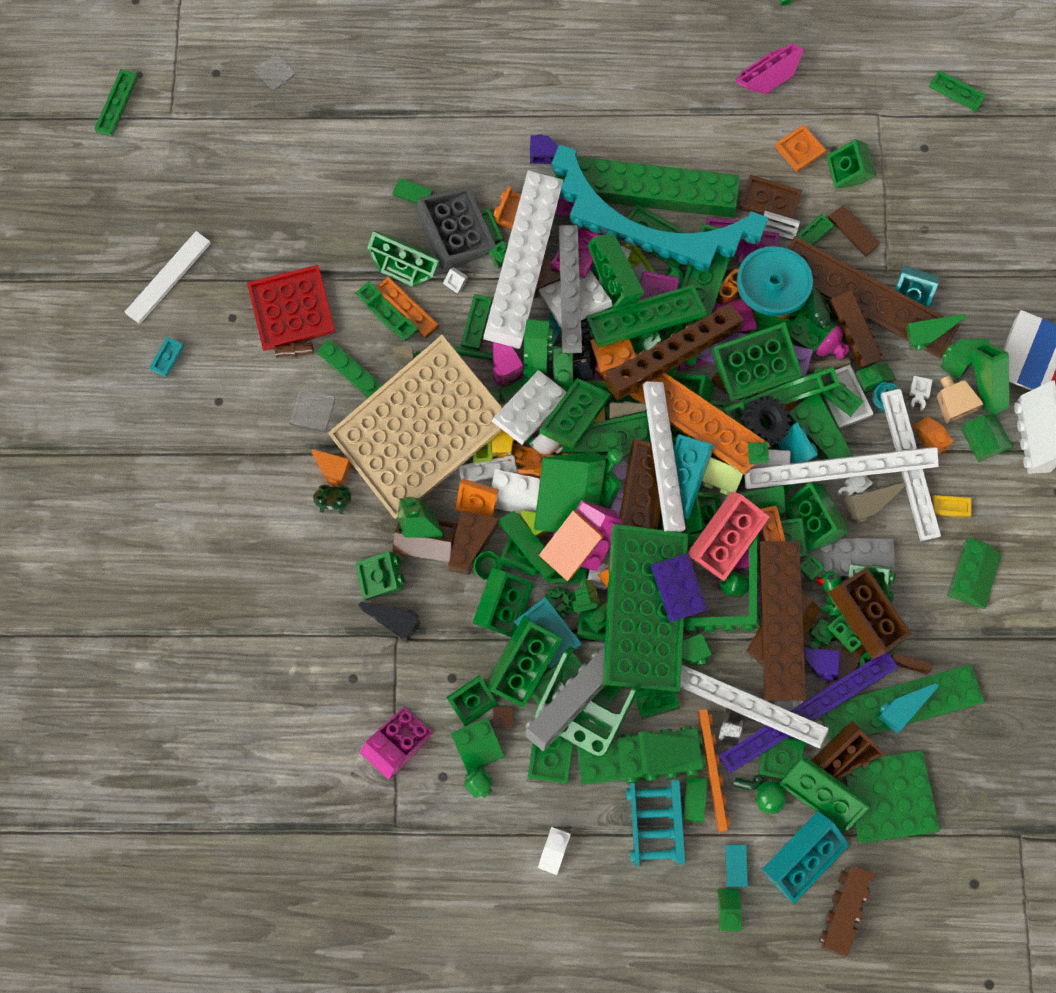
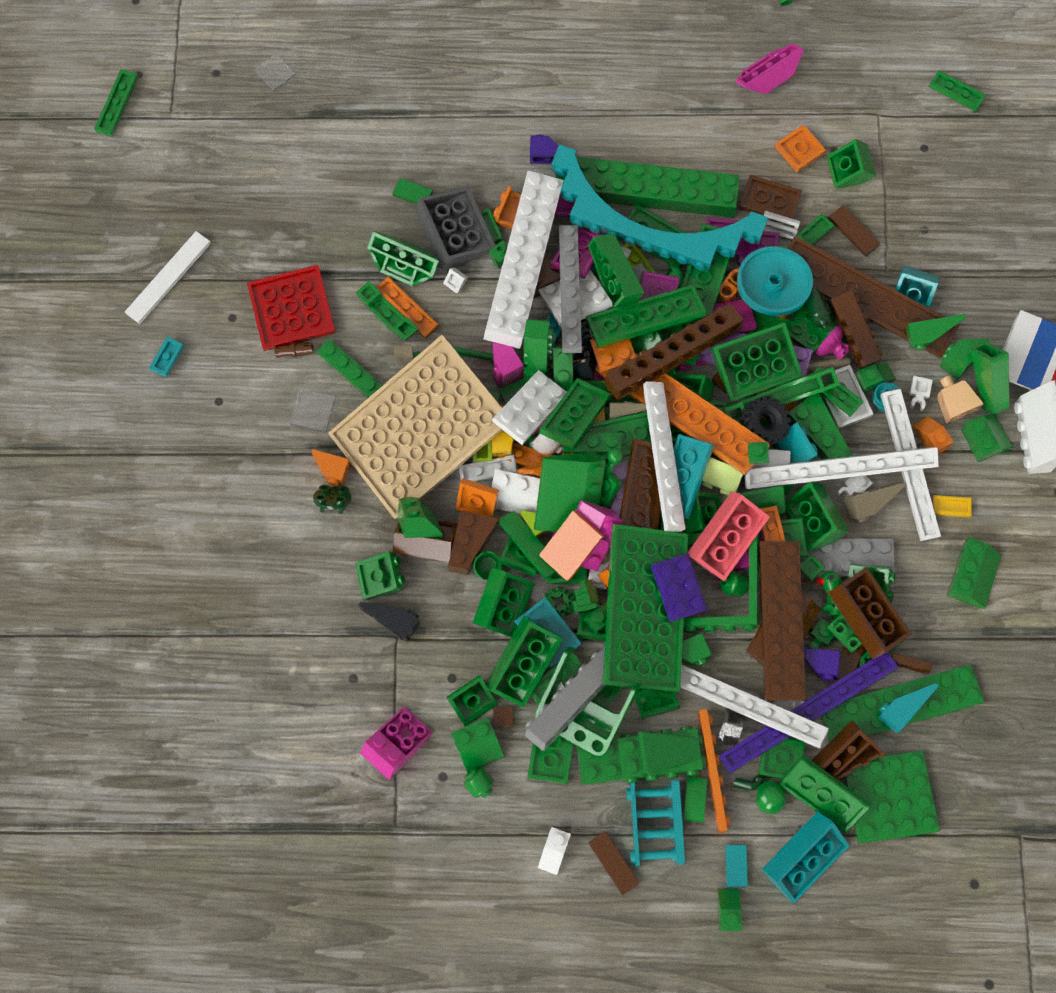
green plate [461,294,492,351] -> none
reddish brown wedge [819,866,876,957] -> none
none -> reddish brown tile [588,831,639,895]

